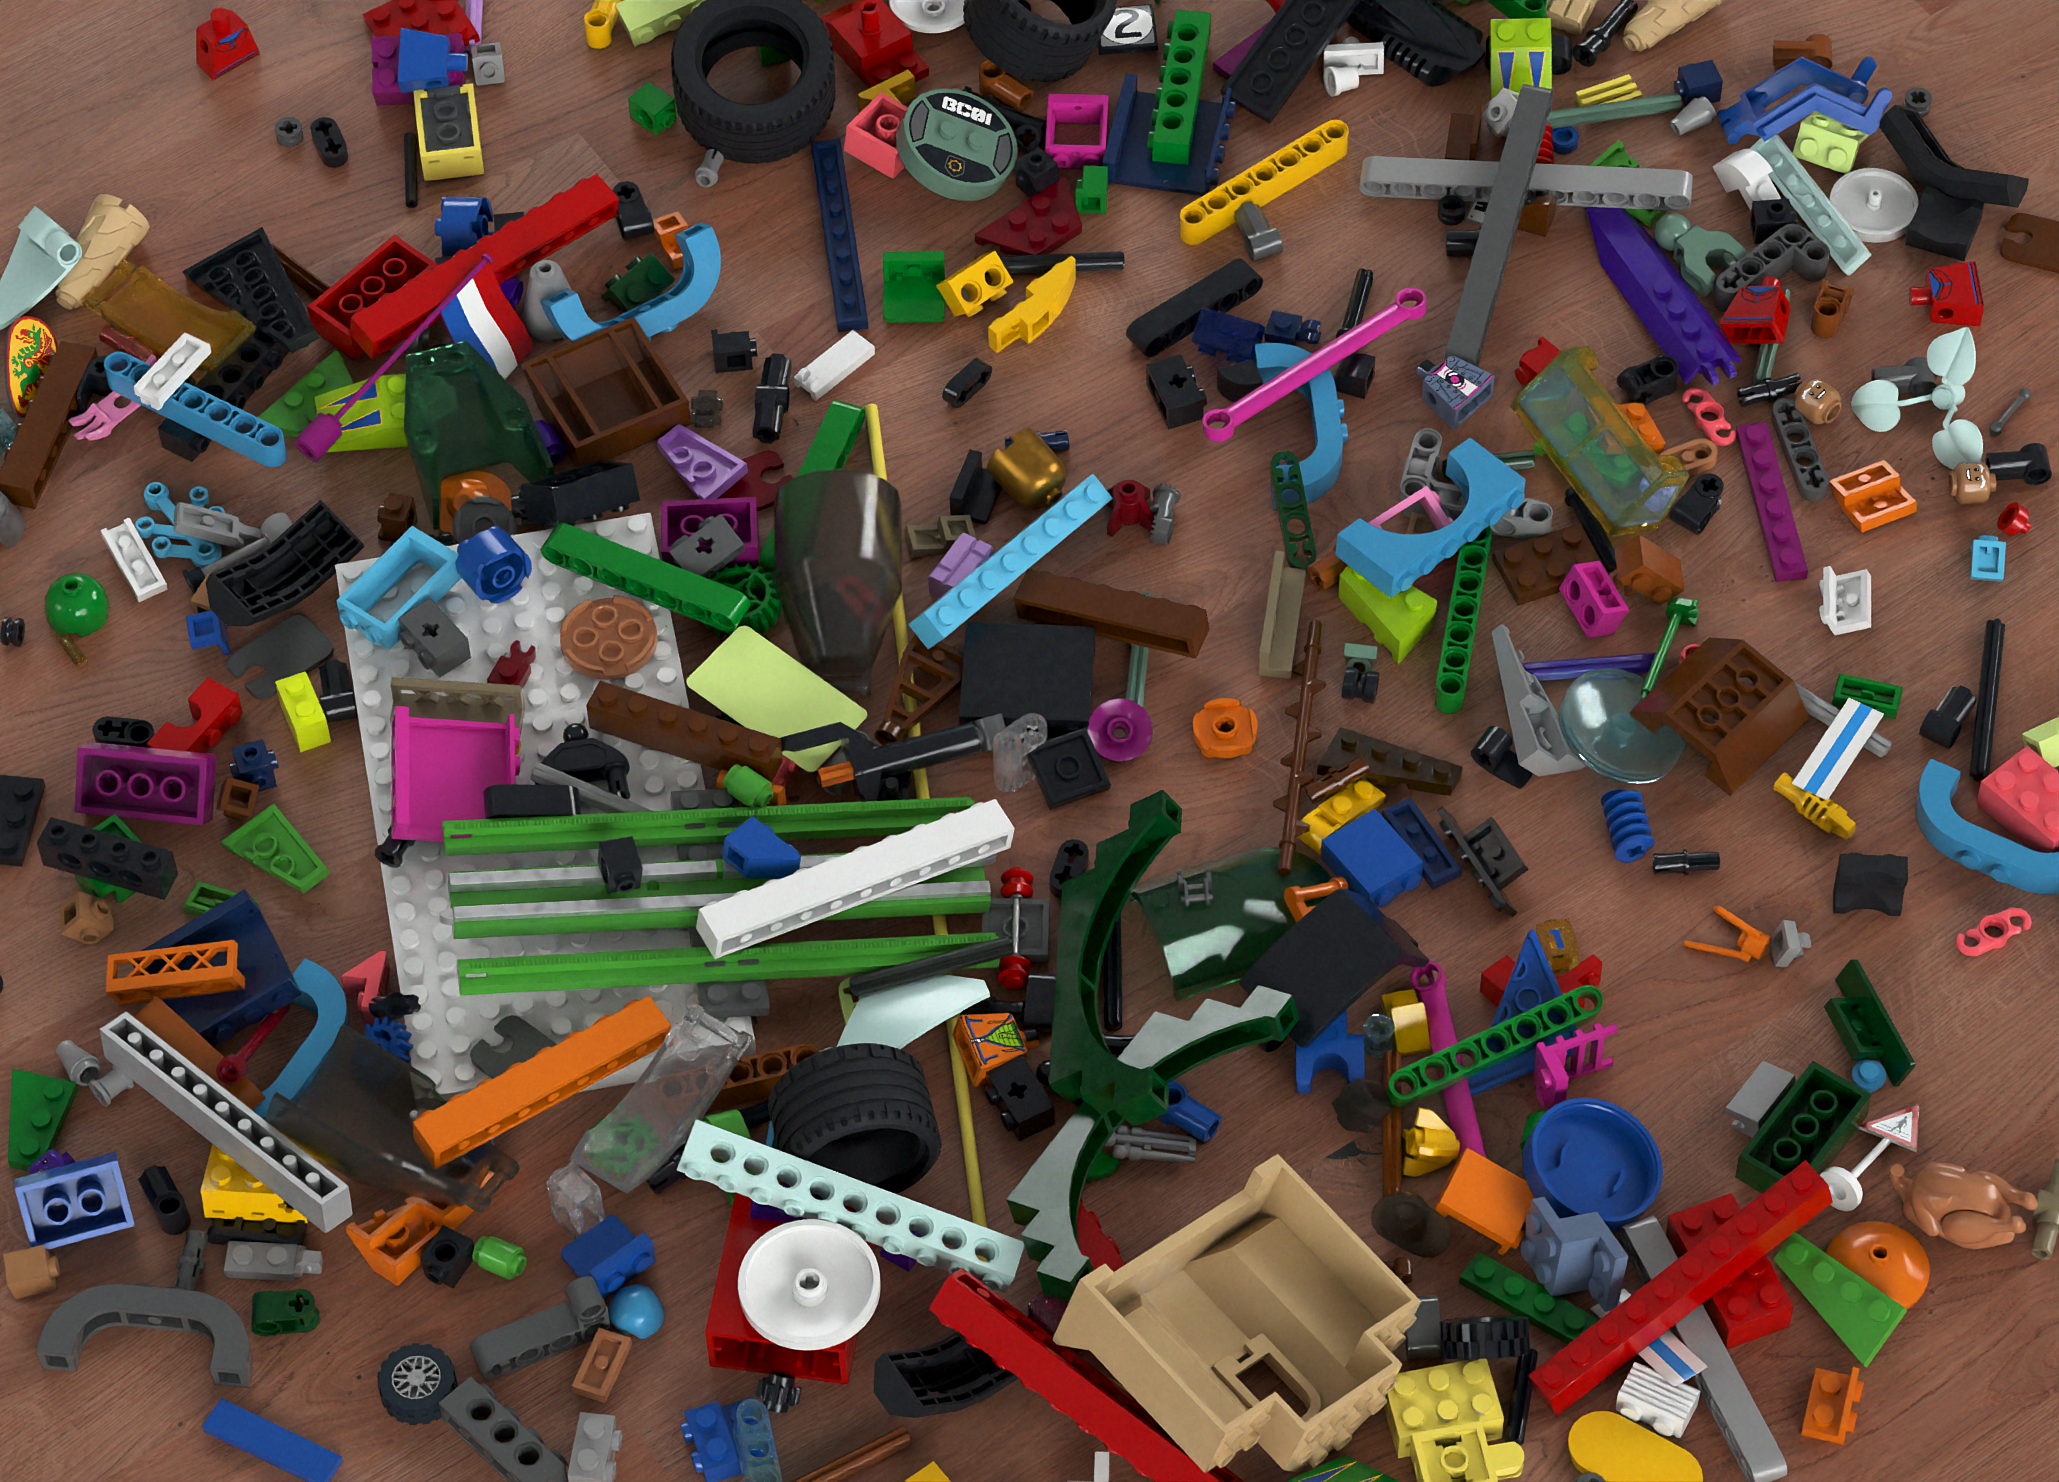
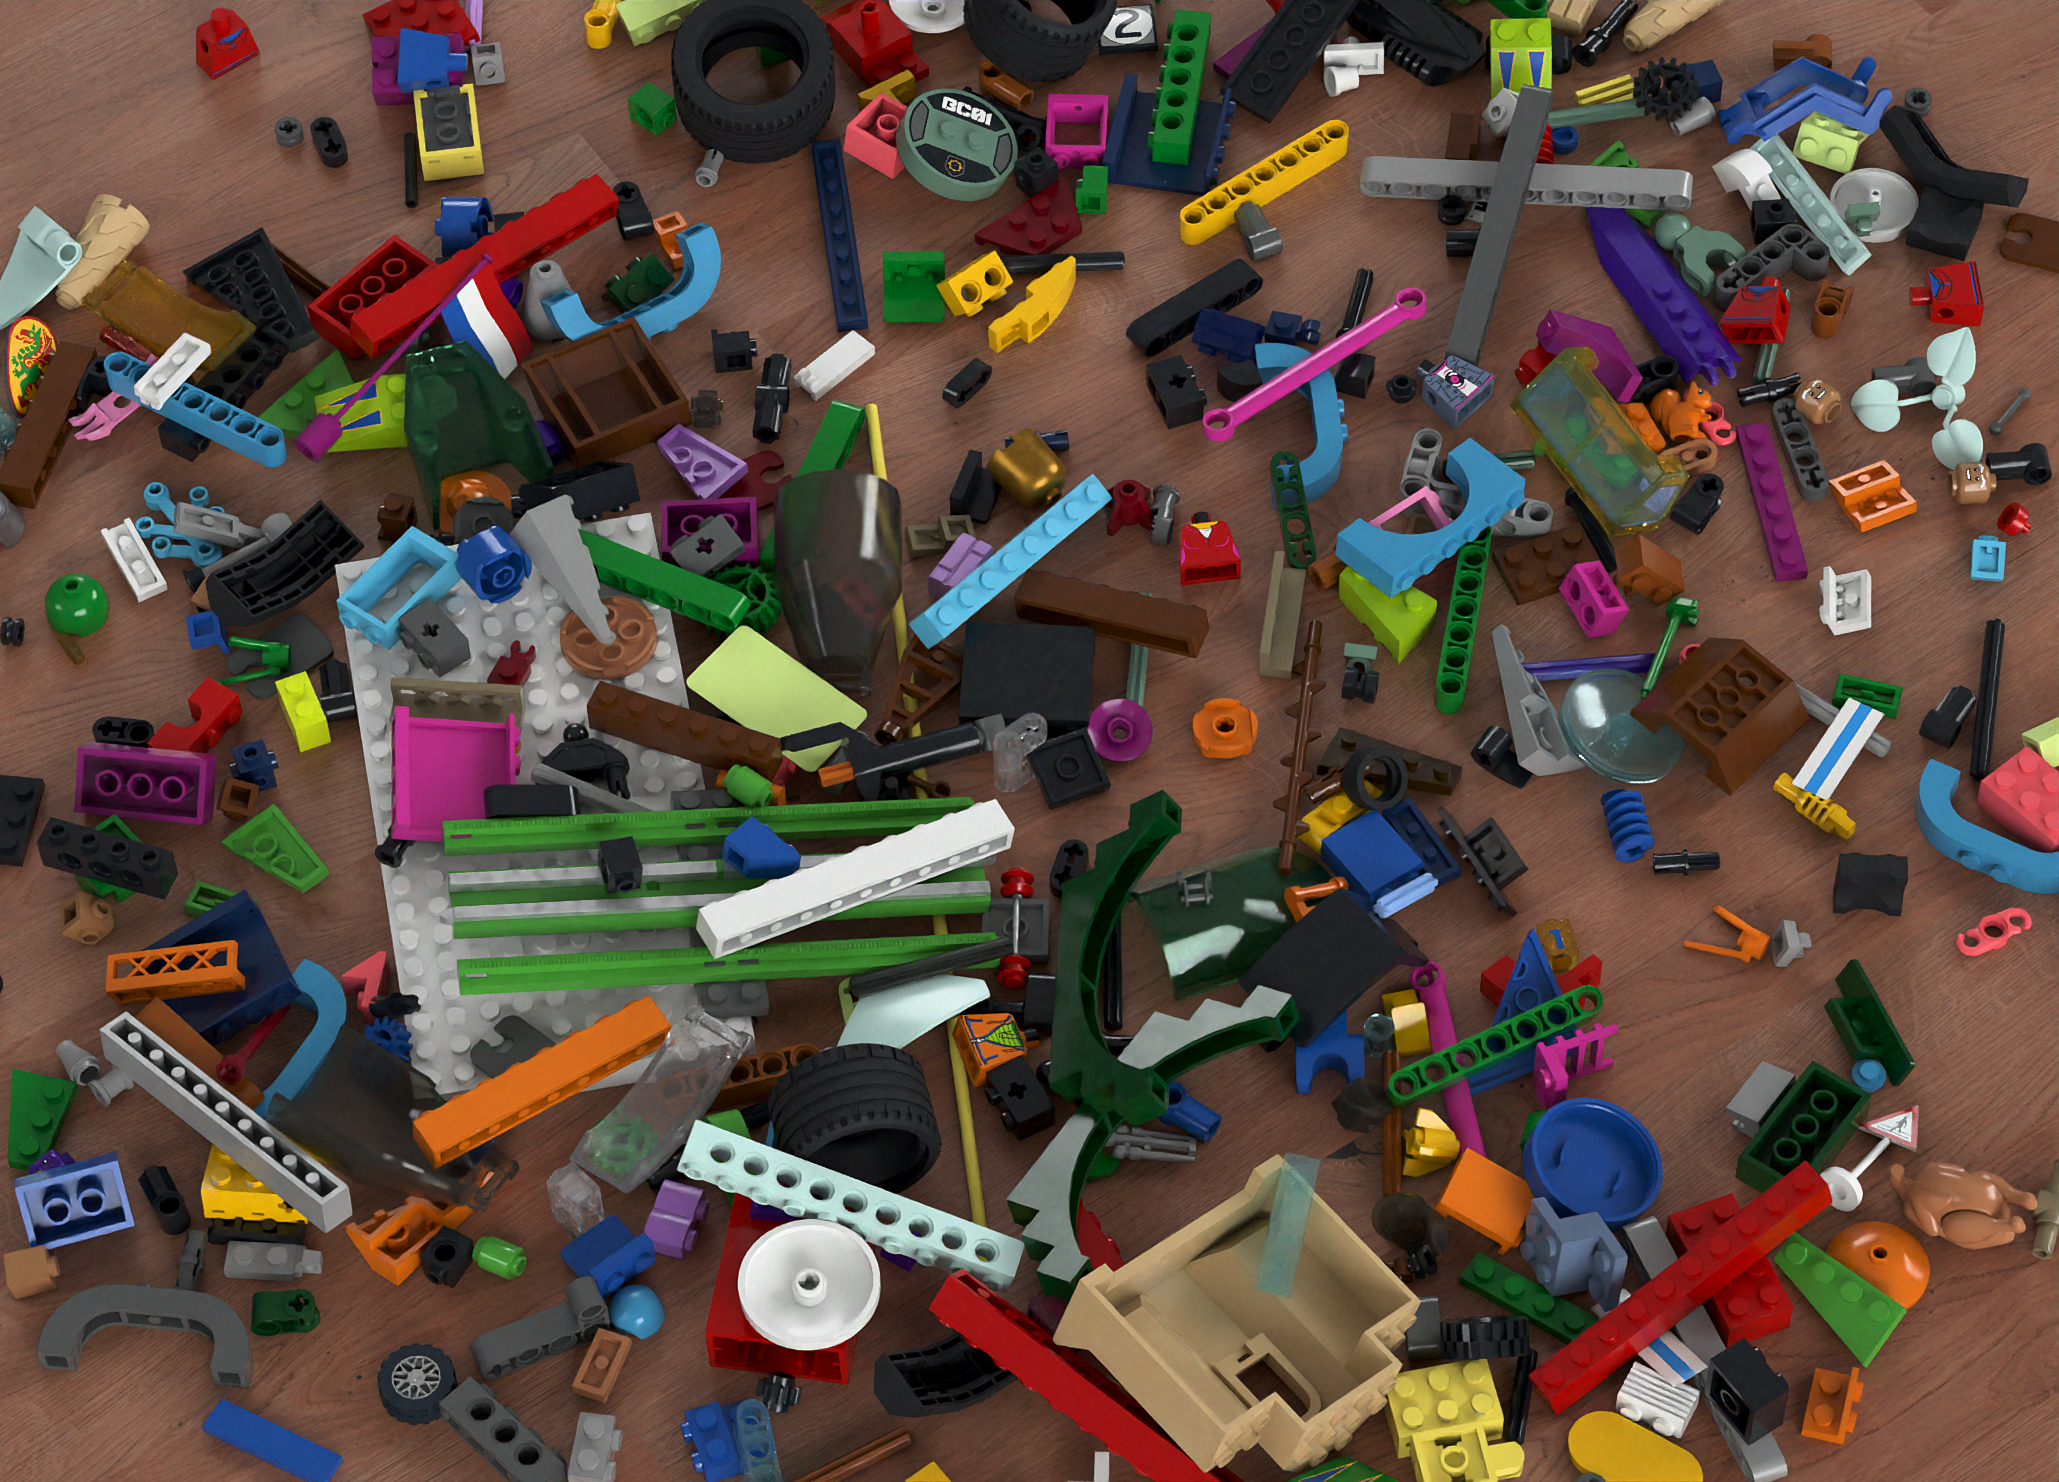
reddish brown brick [1517,195,1556,237] -> none
none -> green plant [216,636,291,686]
none -> light grey wedge [509,495,616,646]
none -> medium lavender brick [643,1179,710,1260]
none -> reddish brown hand [906,773,950,799]
none -> red torso [1180,512,1241,585]
none -> clear light blue plate [1254,1152,1321,1298]
none -> black tyre [1343,747,1408,810]
none -> light blue axle [1373,873,1438,919]
none -> black plate [1386,374,1417,403]
none -> black bush [1406,1244,1438,1280]
none -> magenta arch [1535,309,1643,403]
none -> black gear [1633,57,1699,121]
none -> orange animal [1650,381,1713,444]
none -> black brick [1704,1337,1789,1446]
none -> sand green tile [1845,201,1880,237]

